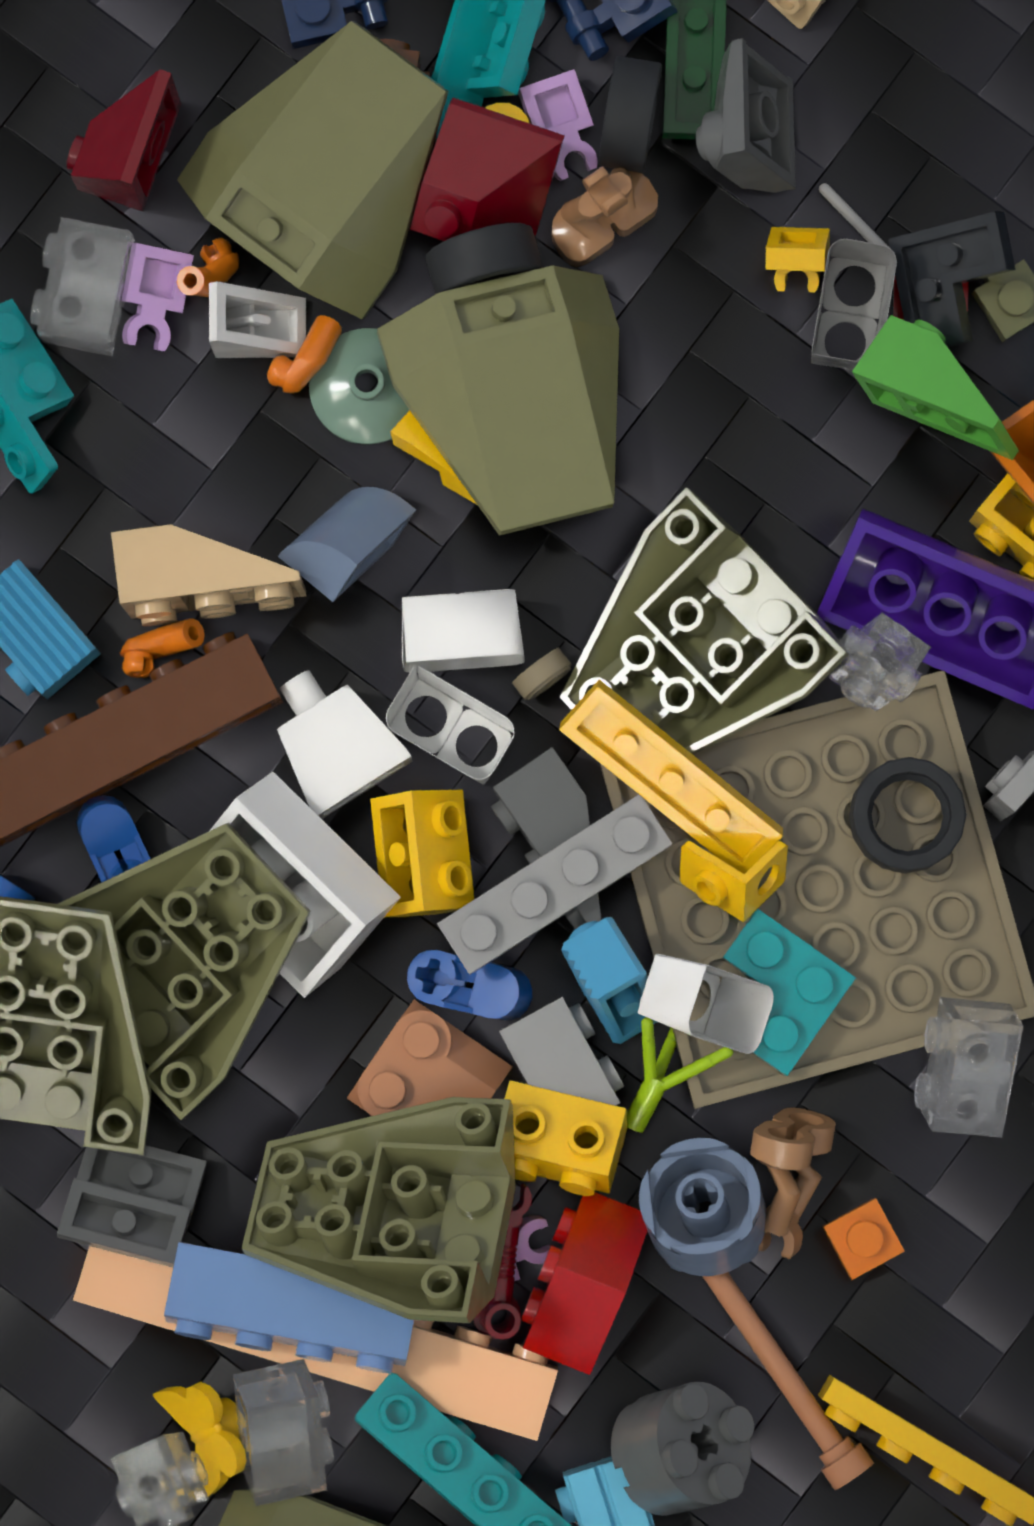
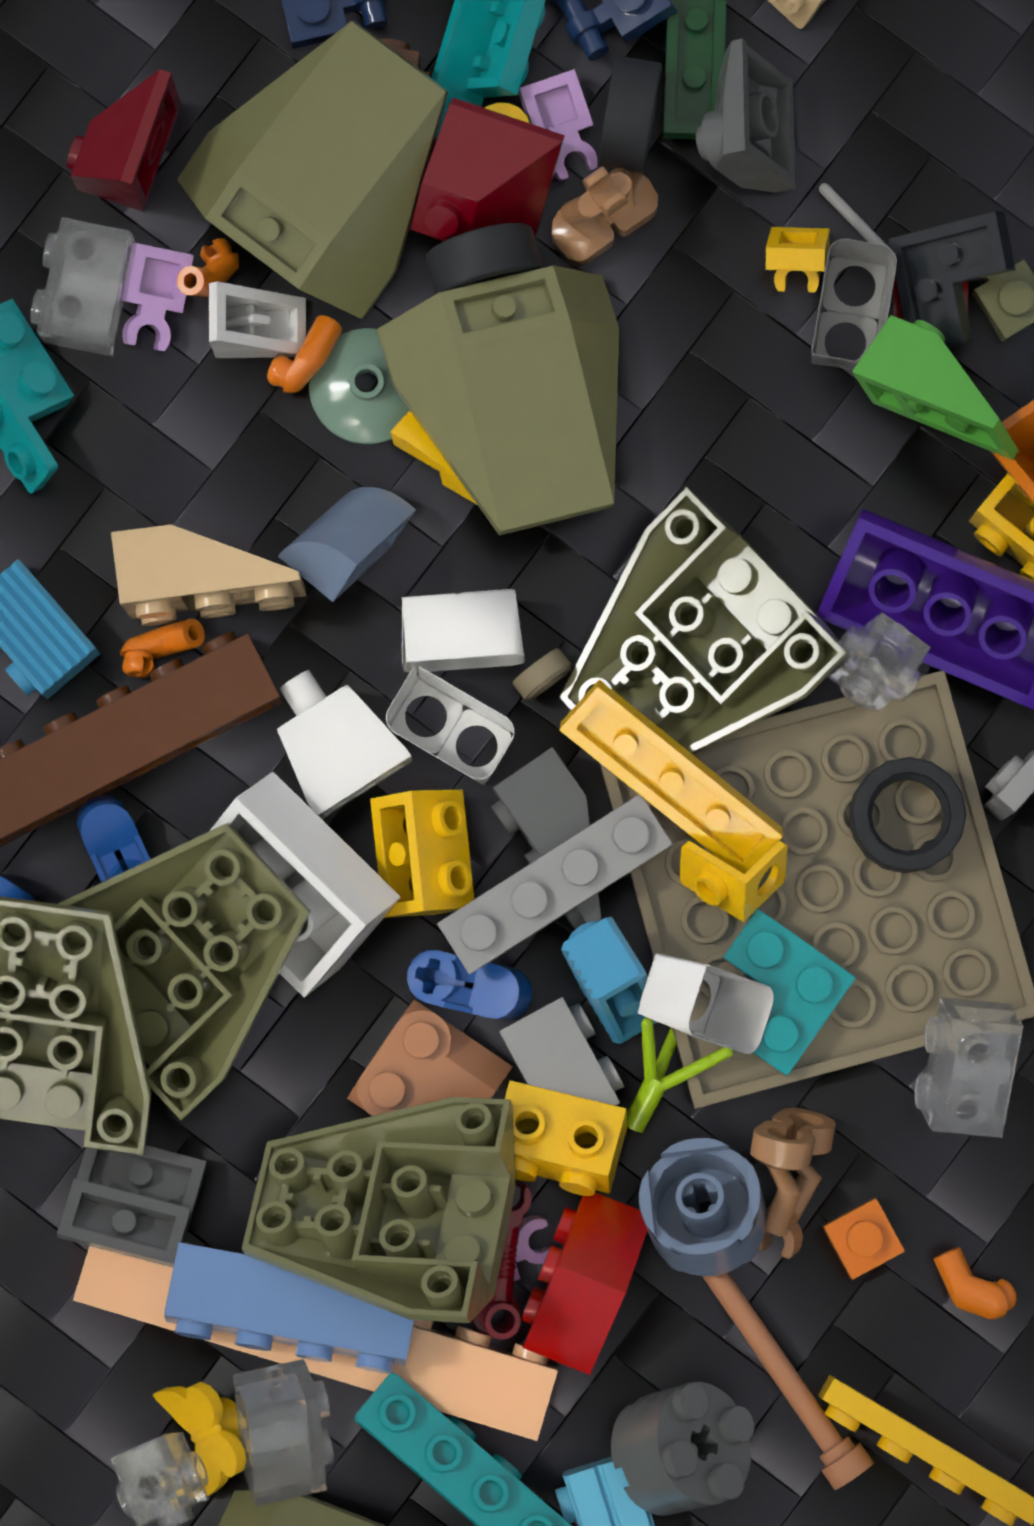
none -> orange arm [933,1247,1017,1319]

